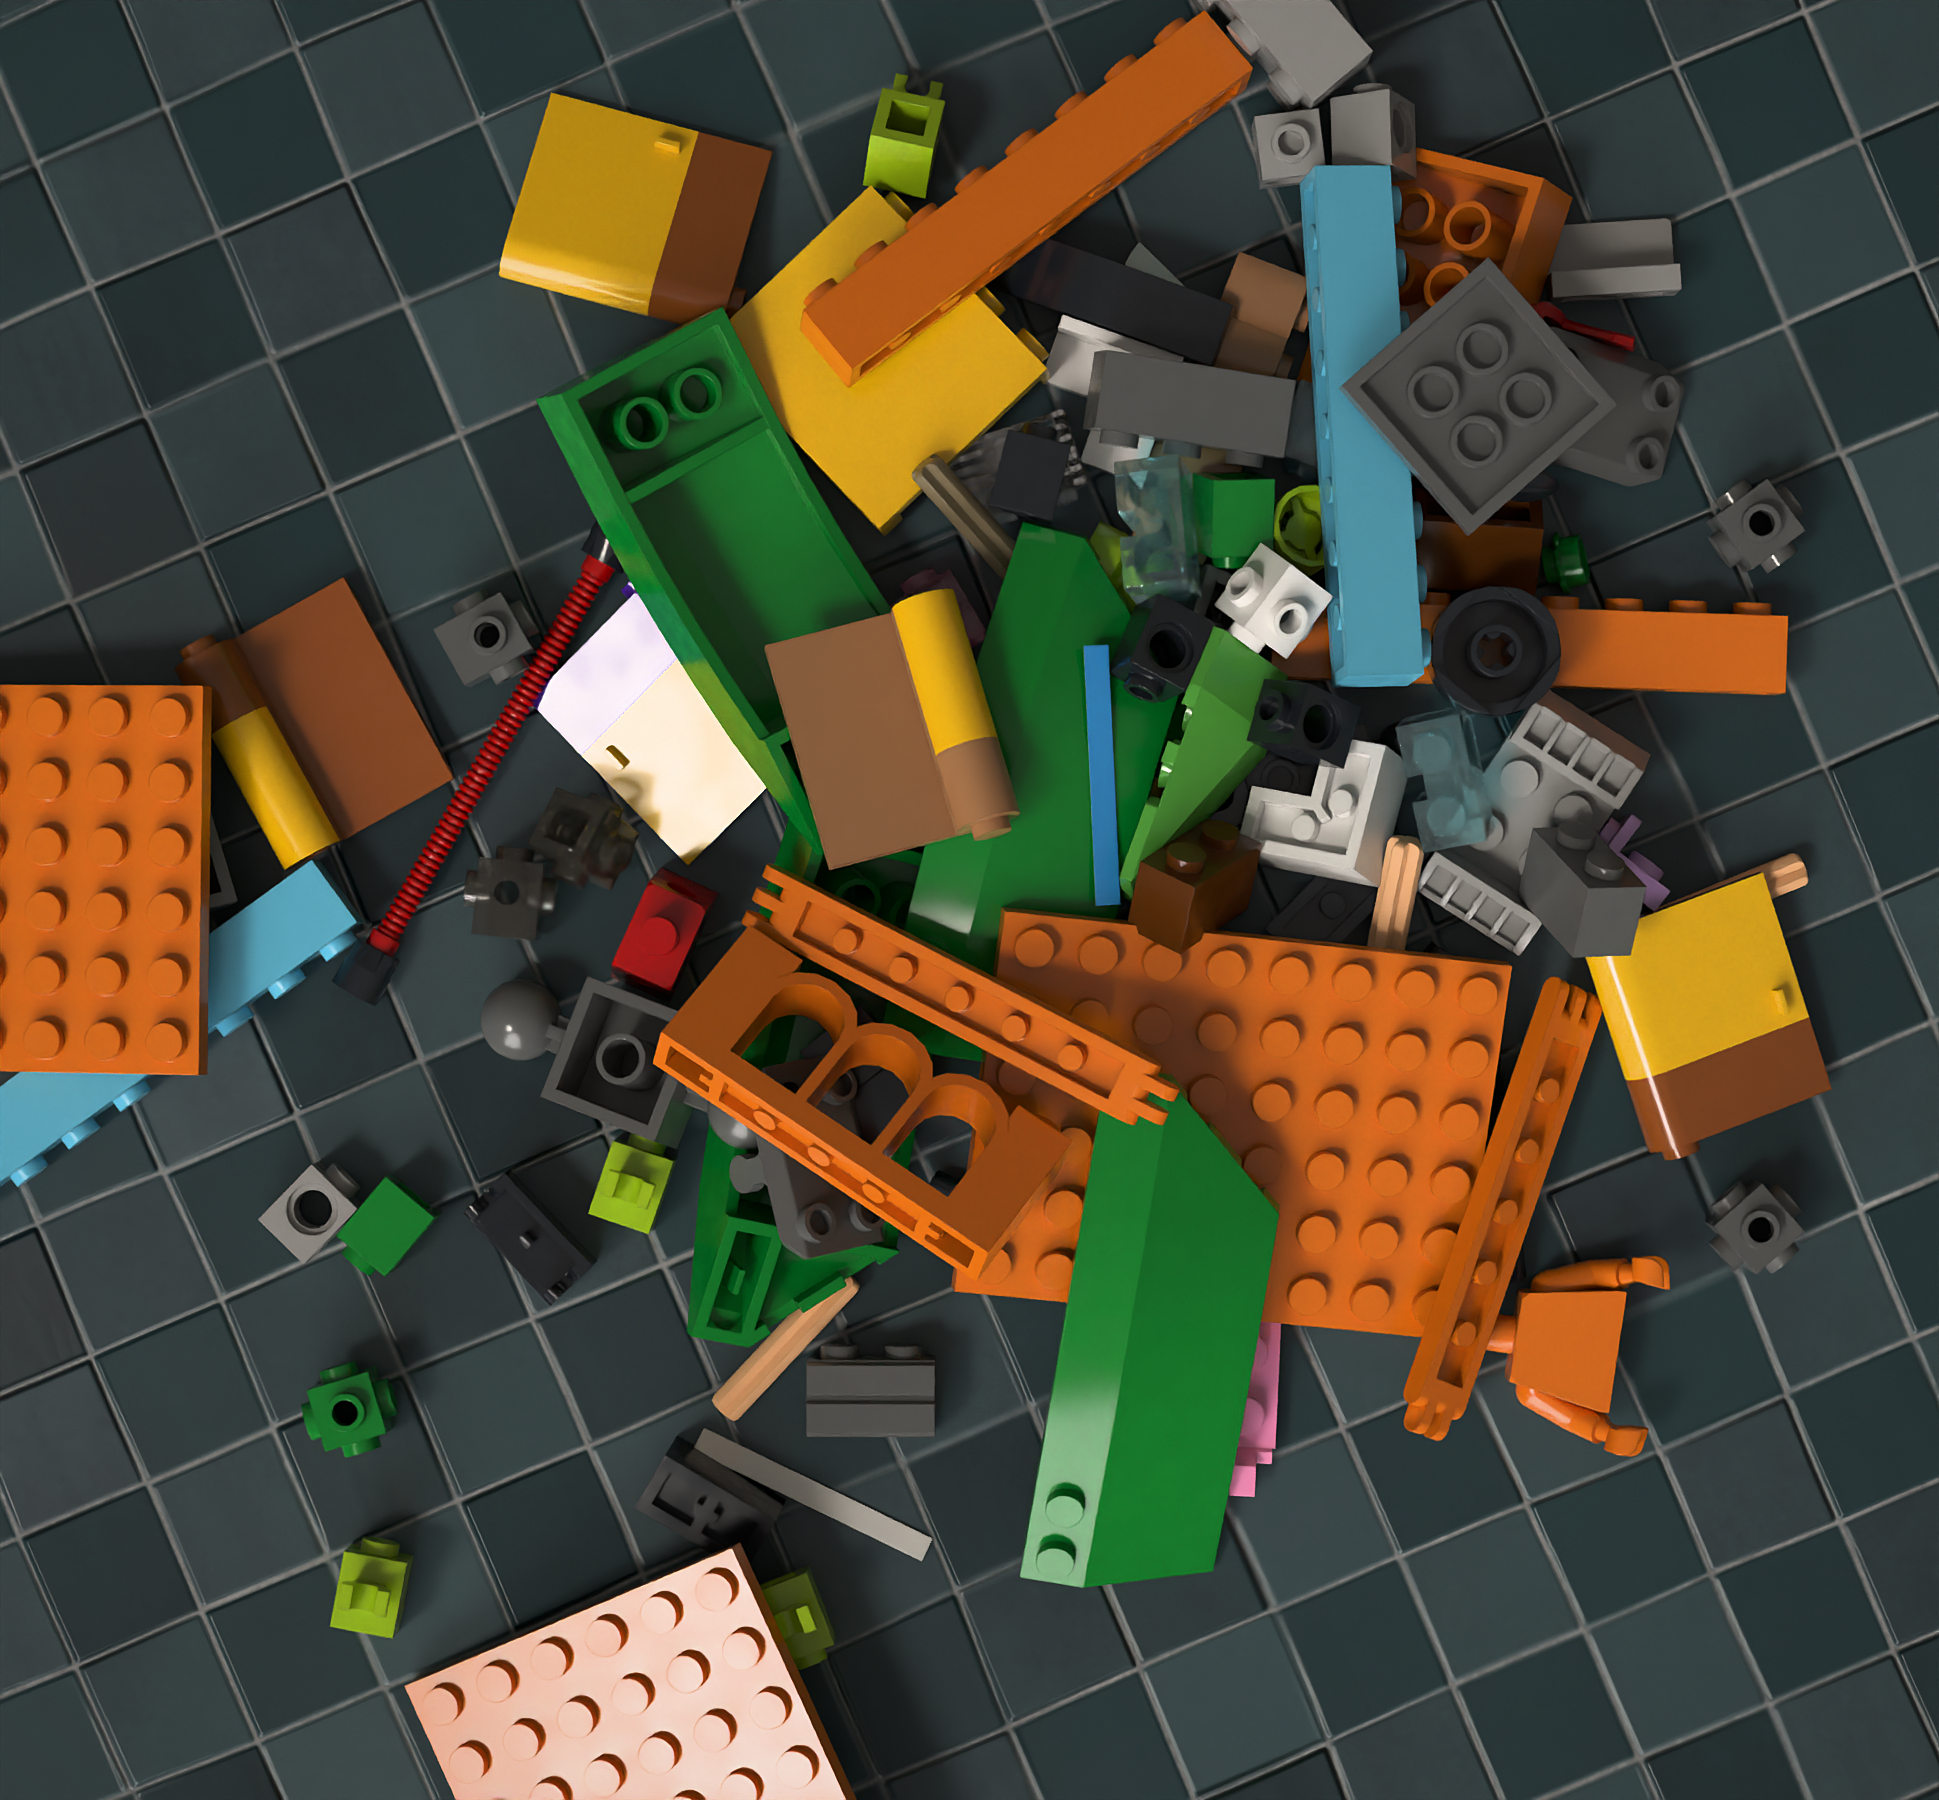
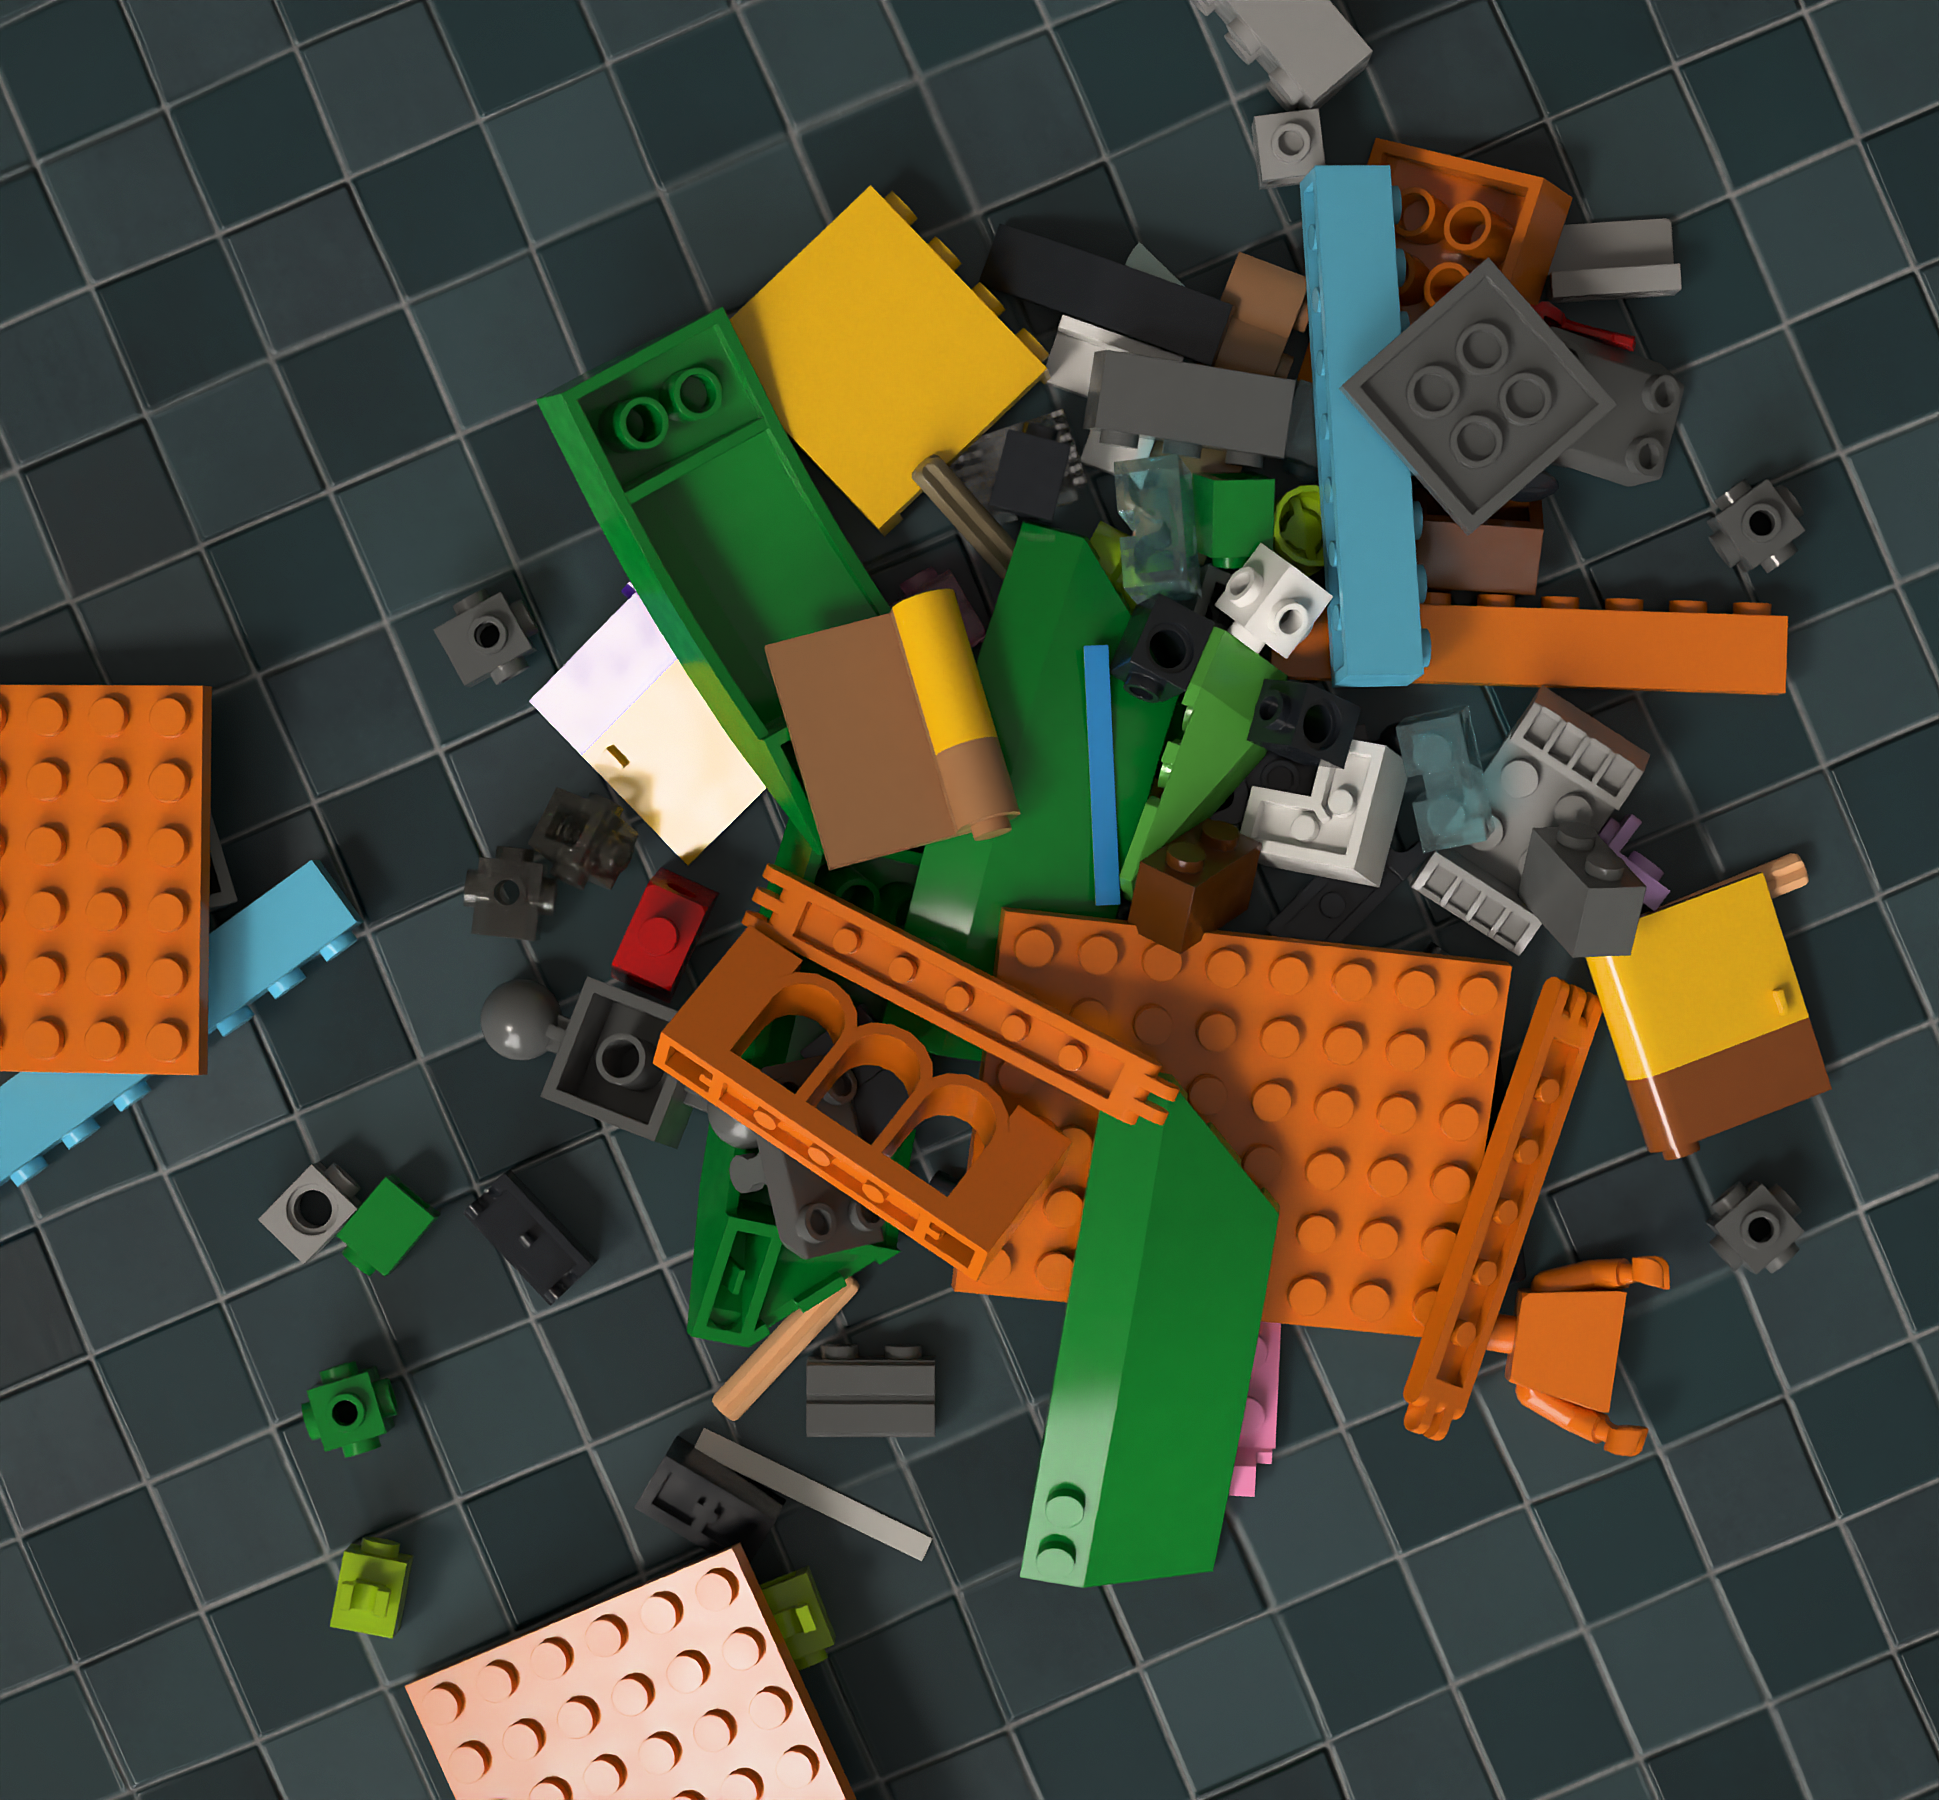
dark orange door [174,577,456,871] -> none
red hose [332,520,624,1006] -> none
yellow door [499,92,773,325] -> none
lime brick [588,1133,677,1234] -> none
orange brick [800,10,1253,388] -> none
lime brick [863,73,945,199] -> none
light grey brick [1330,83,1417,182] -> none
light nougat axle [1367,835,1425,950] -> none
black brick [1427,586,1561,718] -> none
green plate [1542,532,1590,594] -> none

